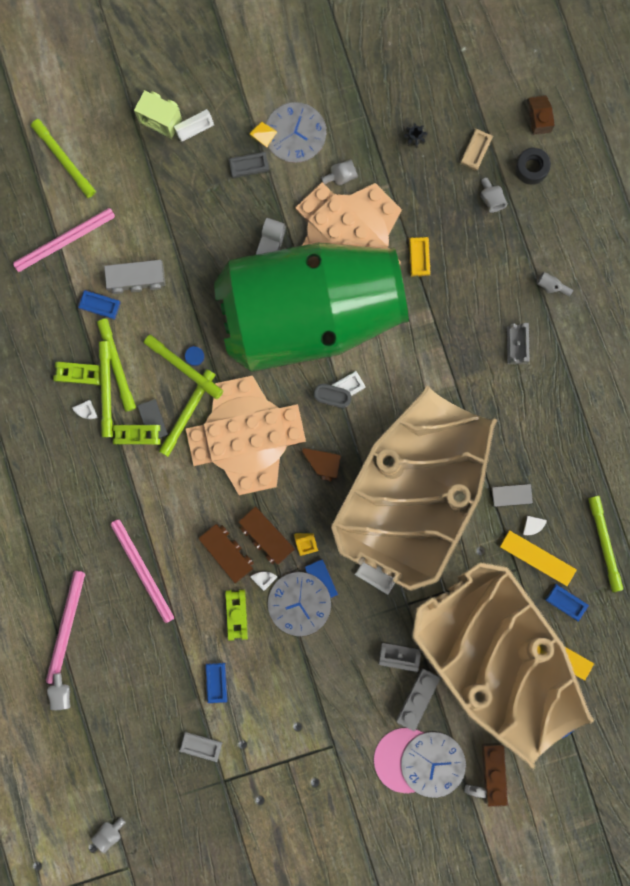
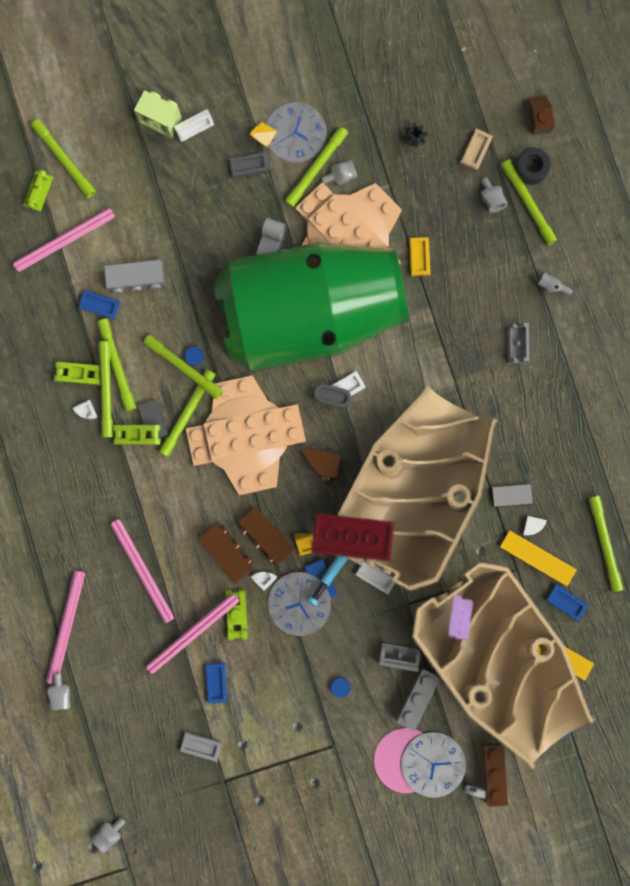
none -> lime hinge [23,170,53,212]
none -> bright pink axle [146,594,239,674]
none -> lime piece [284,126,348,207]
none -> medium azure piece [306,556,348,607]
none -> dark red tile [311,513,395,562]
none -> blue tile [331,678,351,698]
none -> lavender bracket [448,595,473,640]
none -> lime piece [501,159,557,246]

